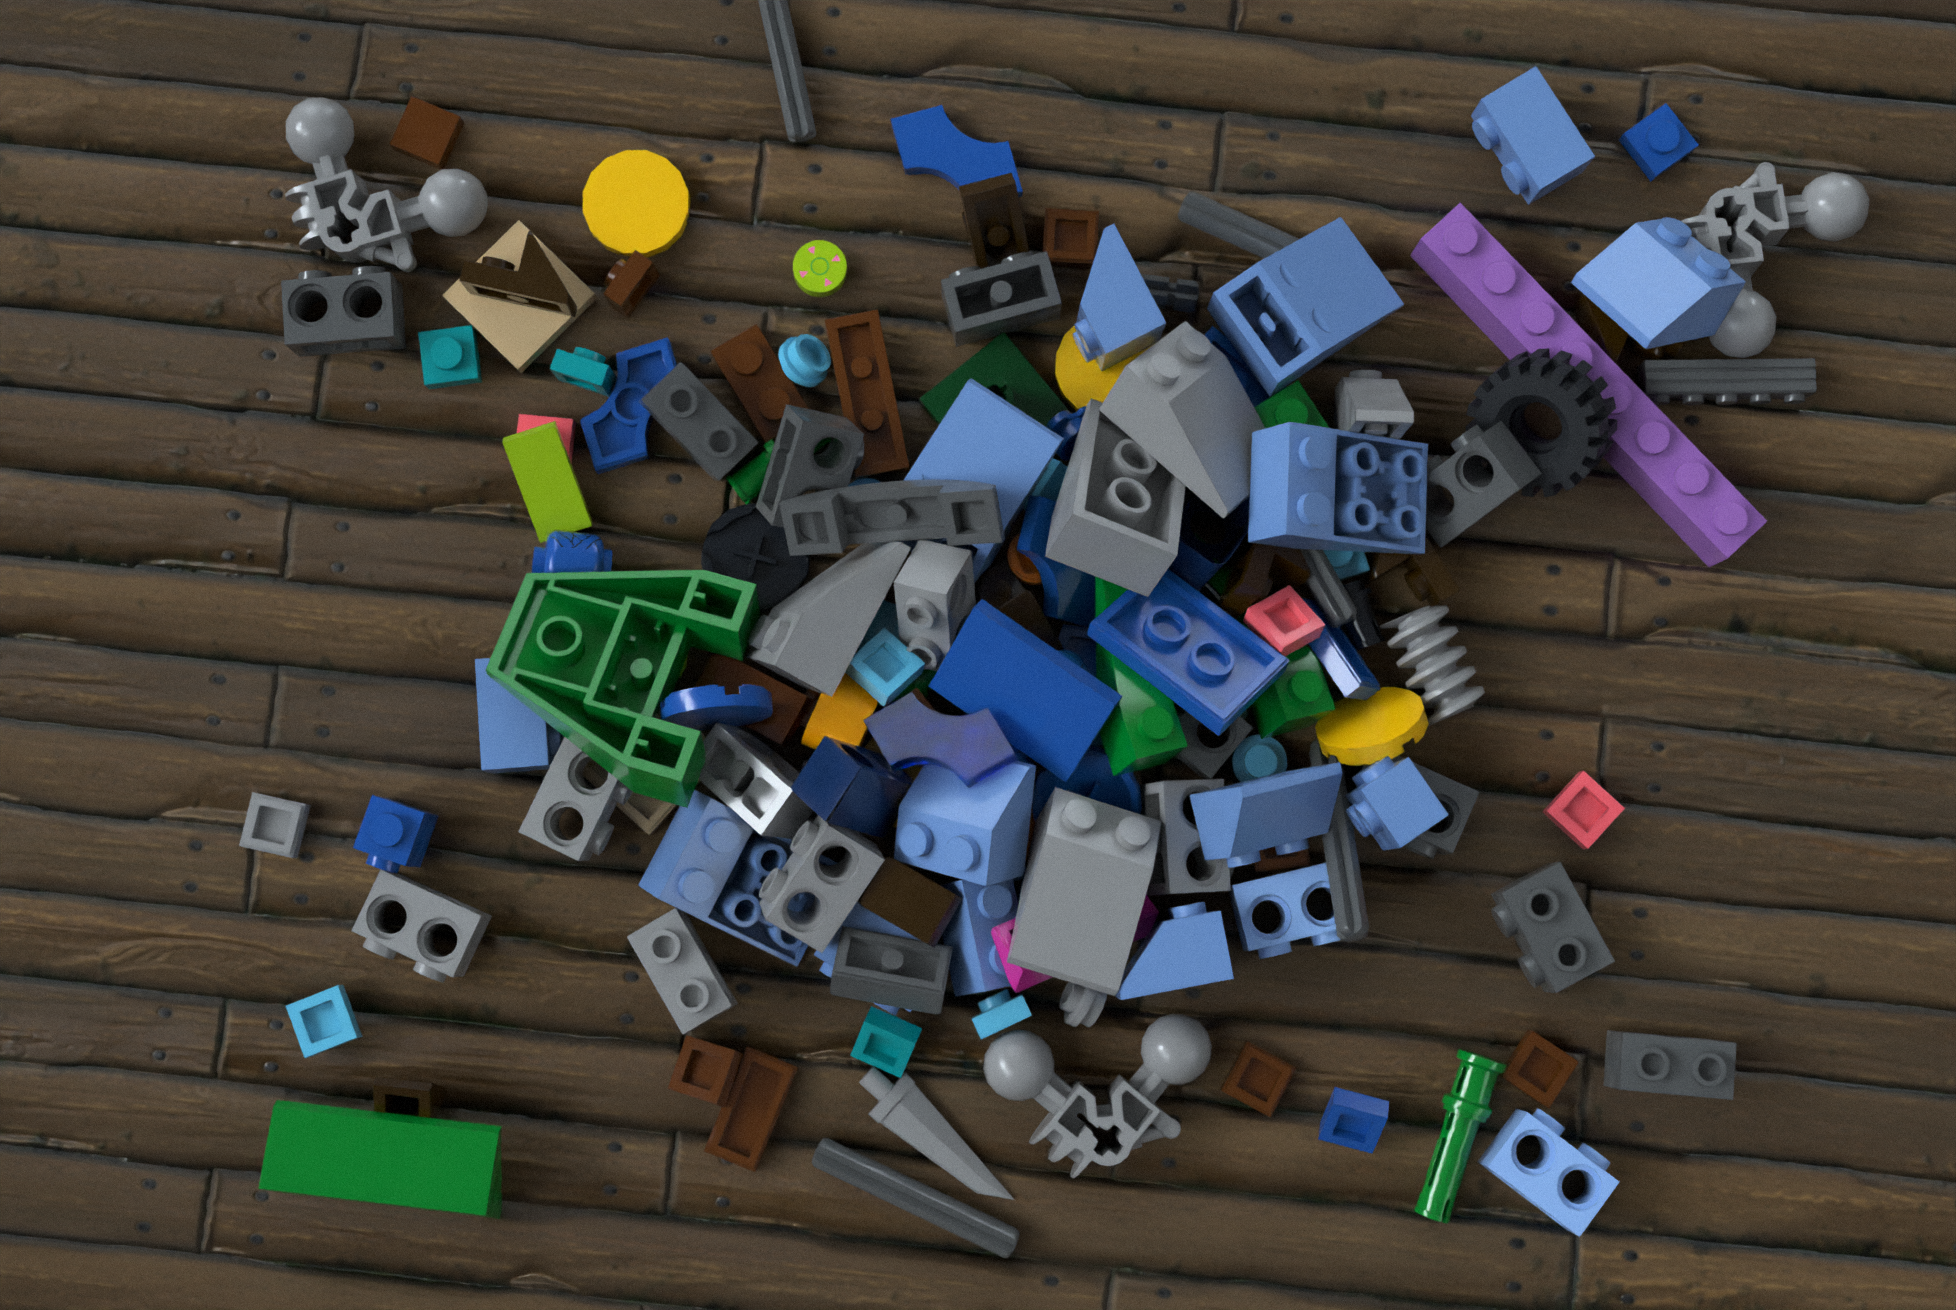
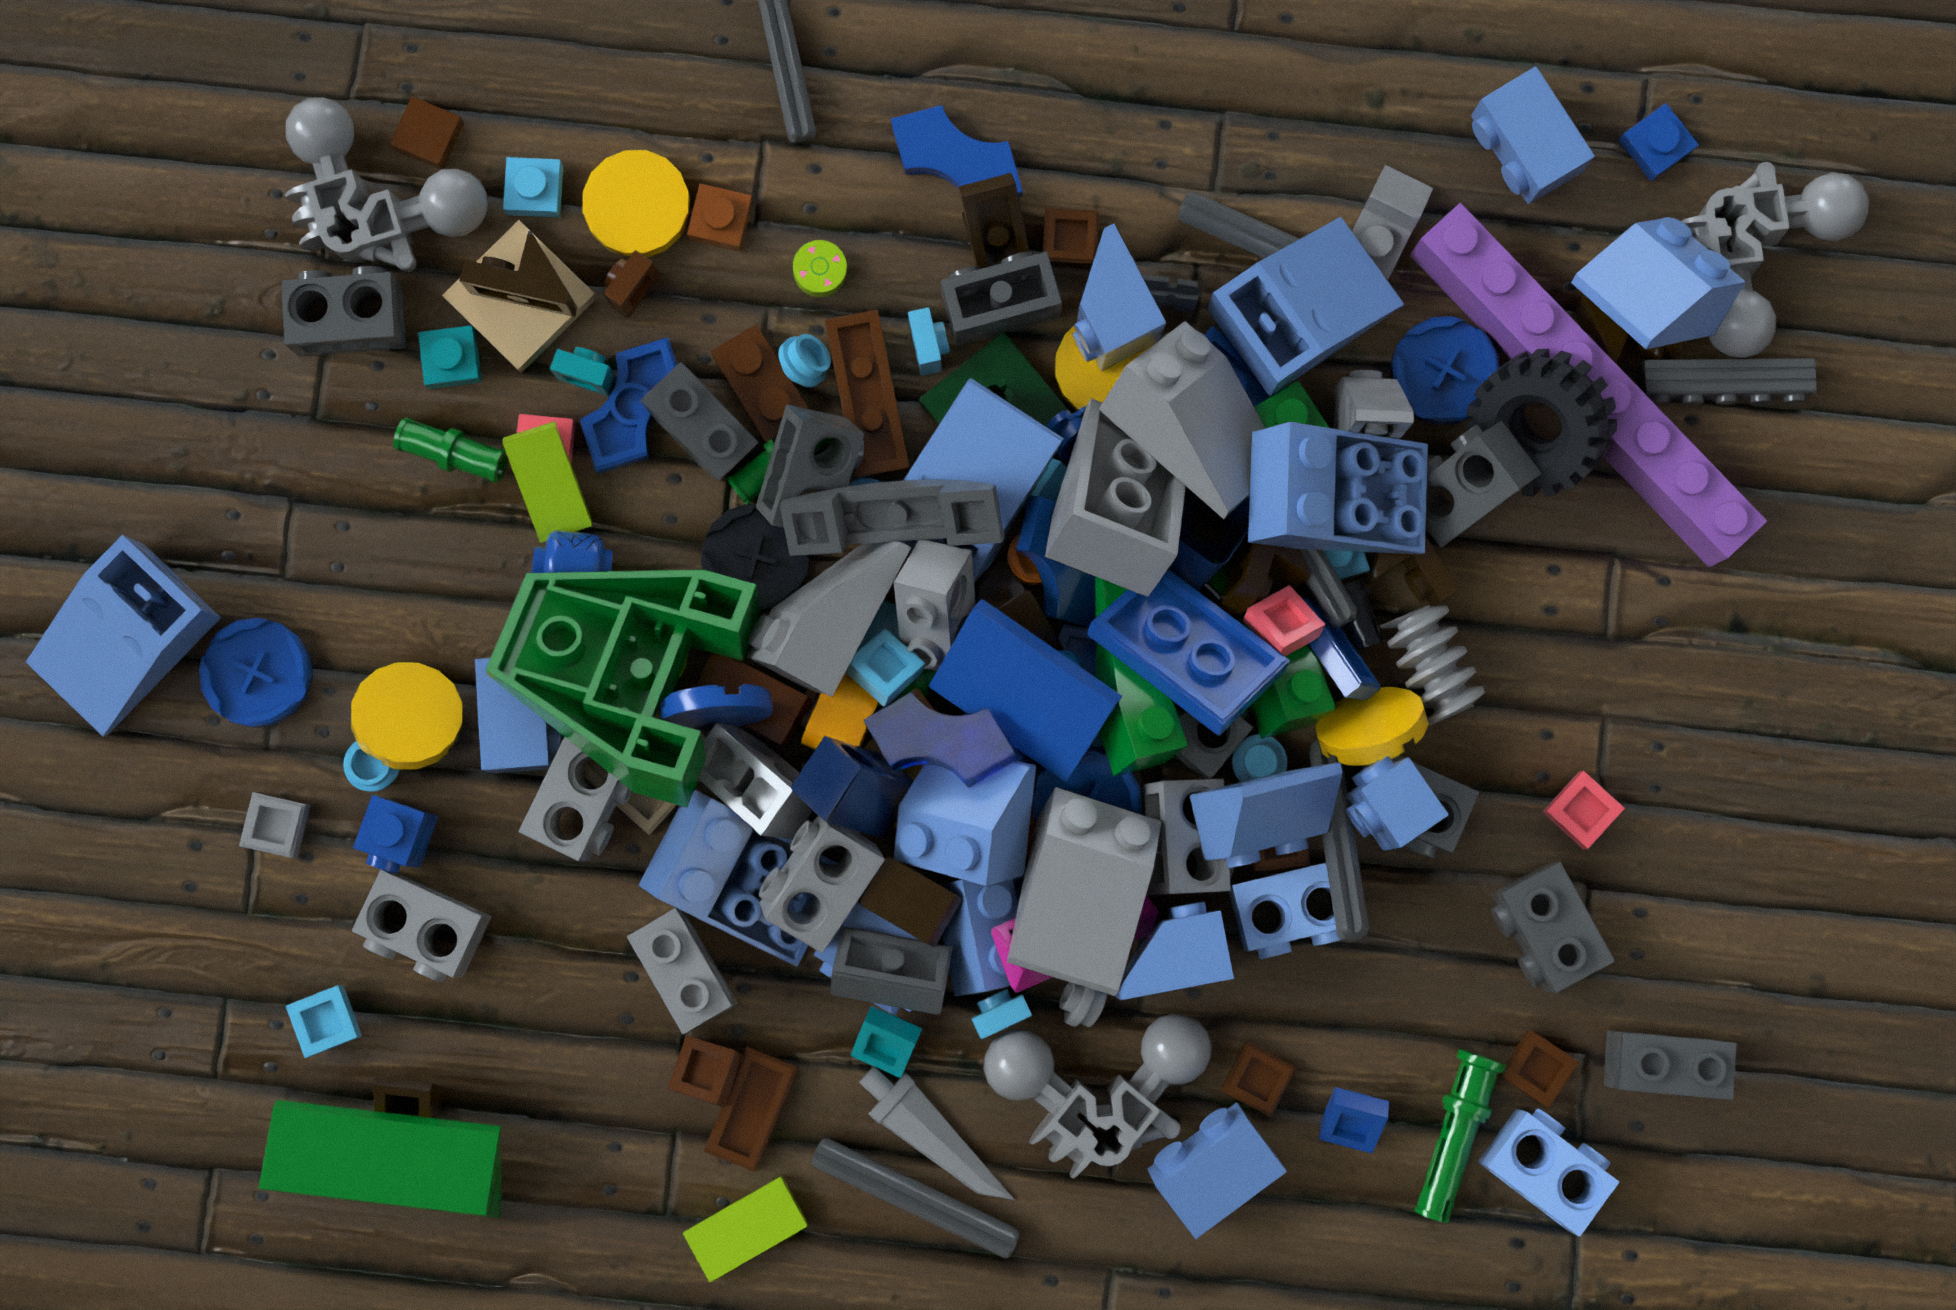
none -> medium blue slope [26,534,221,737]
none -> blue tile [199,617,313,728]
none -> medium azure plate [343,741,400,792]
none -> yellow tile [351,662,462,769]
none -> green pin [393,417,508,484]
none -> medium azure plate [503,157,563,218]
none -> lime tile [683,1175,809,1283]
none -> dark orange plate [687,184,754,252]
none -> medium azure plate [908,307,950,376]
none -> medium blue brick [1147,1102,1287,1239]
none -> light grey slope [1352,165,1433,281]
none -> blue tile [1389,316,1499,425]

